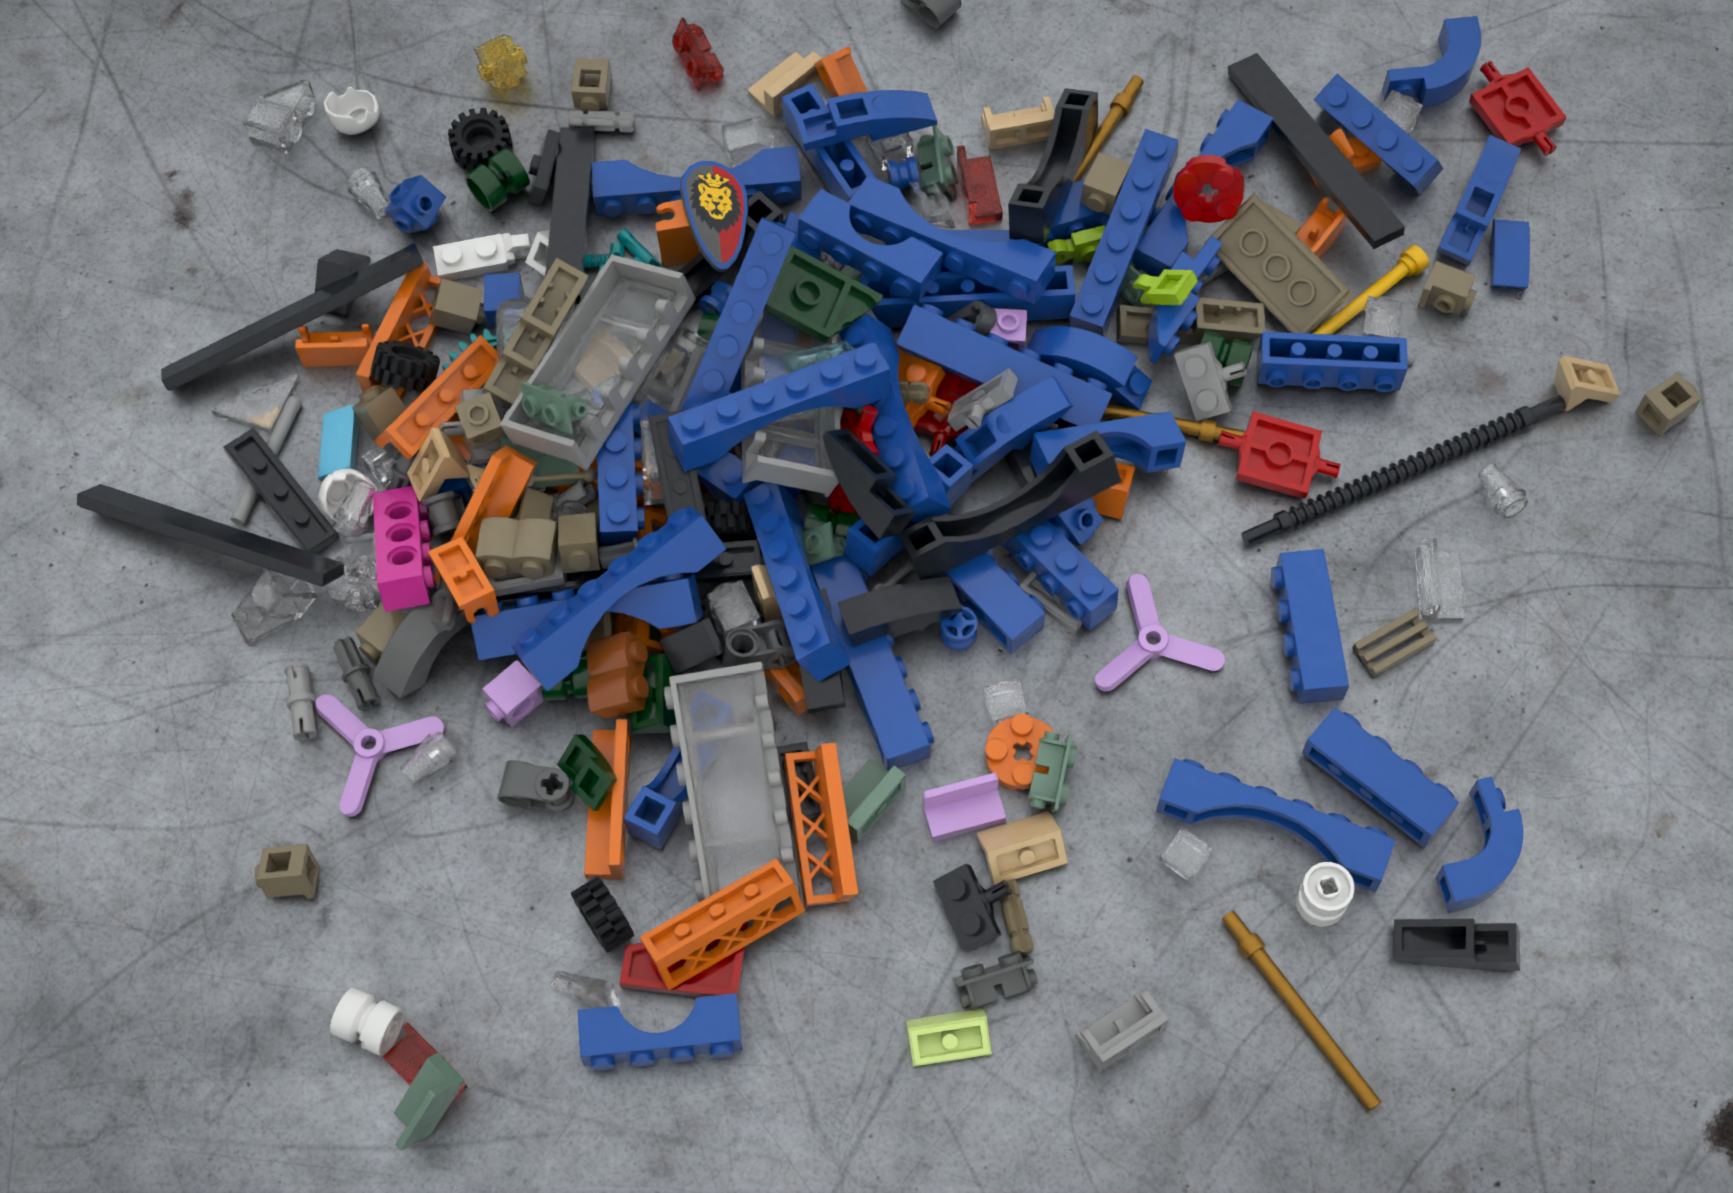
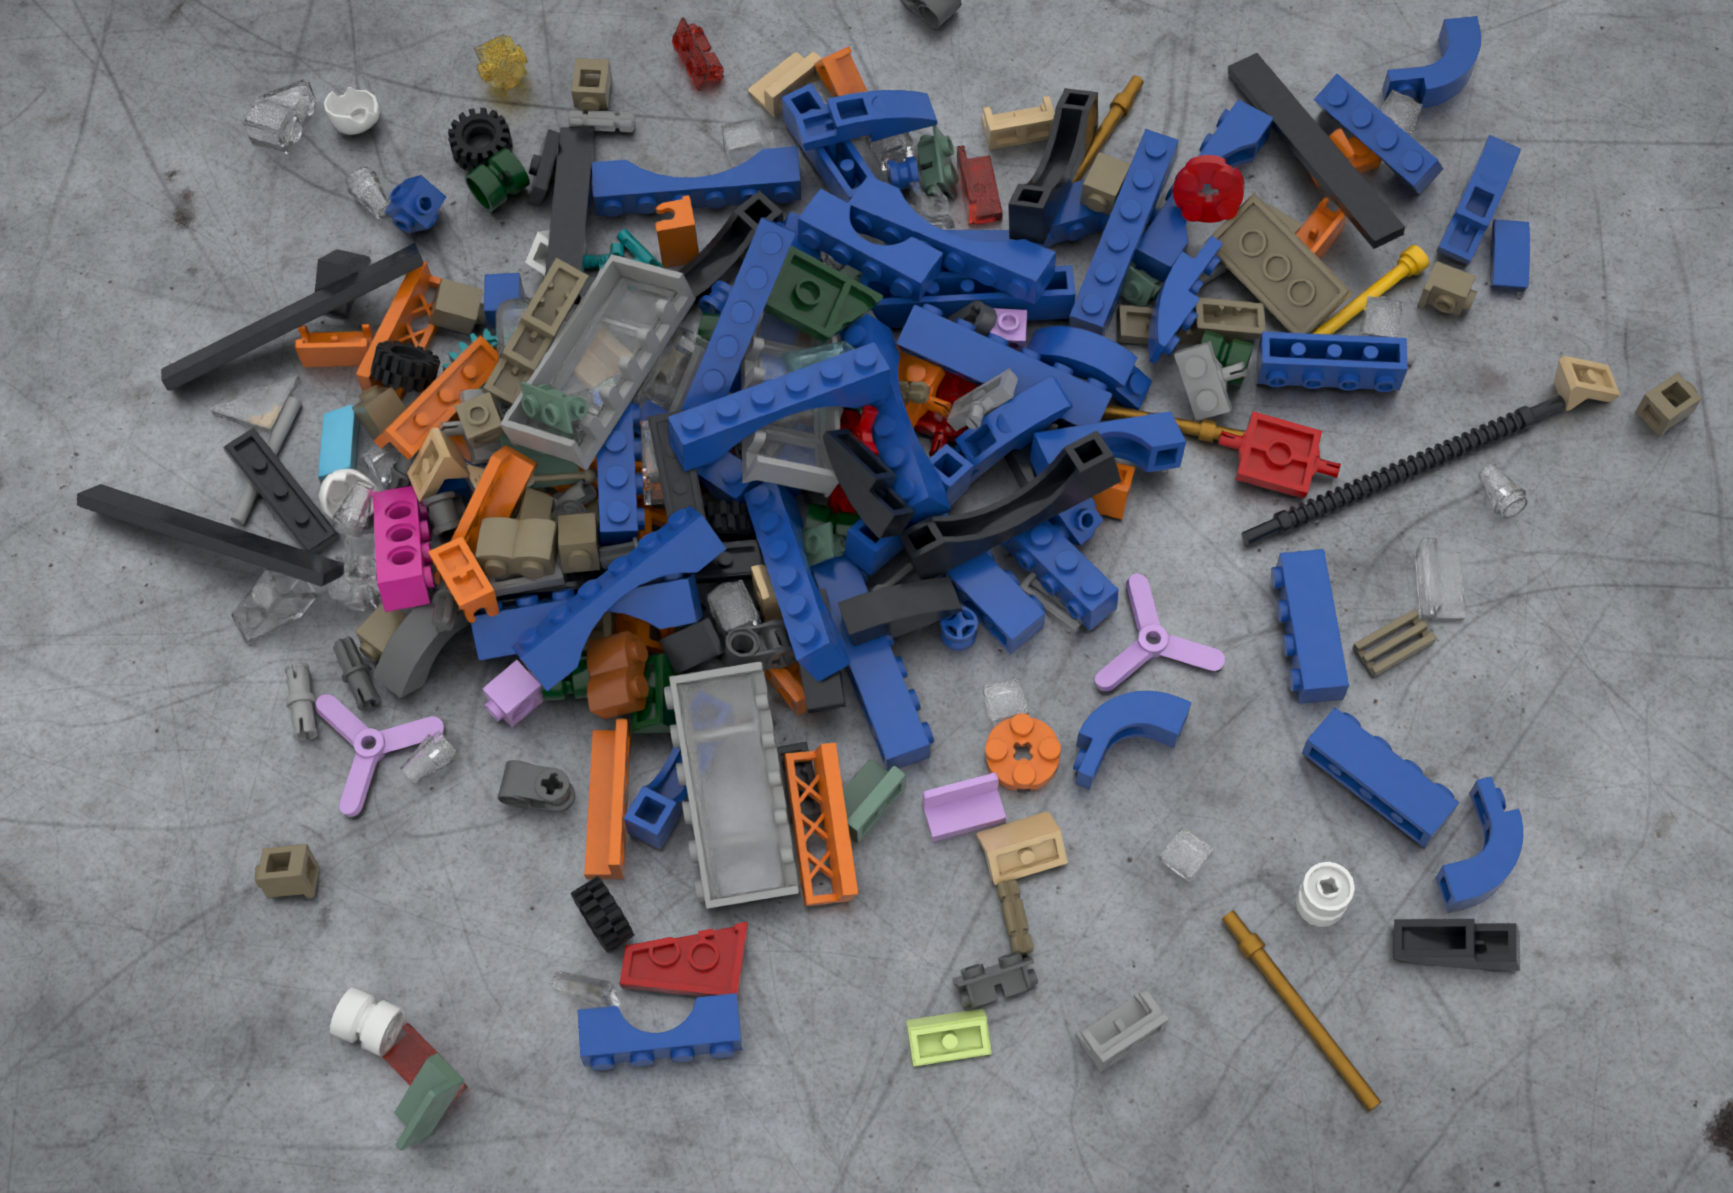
white hinge [433,233,531,281] -> none
dark green slope [557,734,617,811] -> none
orange fence [640,858,805,990] -> none
shield [680,161,748,272] -> none
black plate [933,864,1012,952] -> none
sand green hinge [1028,731,1077,814] -> none
lime plate [1047,225,1105,266] -> none
lime plate [1132,269,1198,305] -> none
blue arch [1156,758,1396,893] -> none
red plate [1469,61,1566,156] -> none
none -> blue arch [1073,691,1192,790]

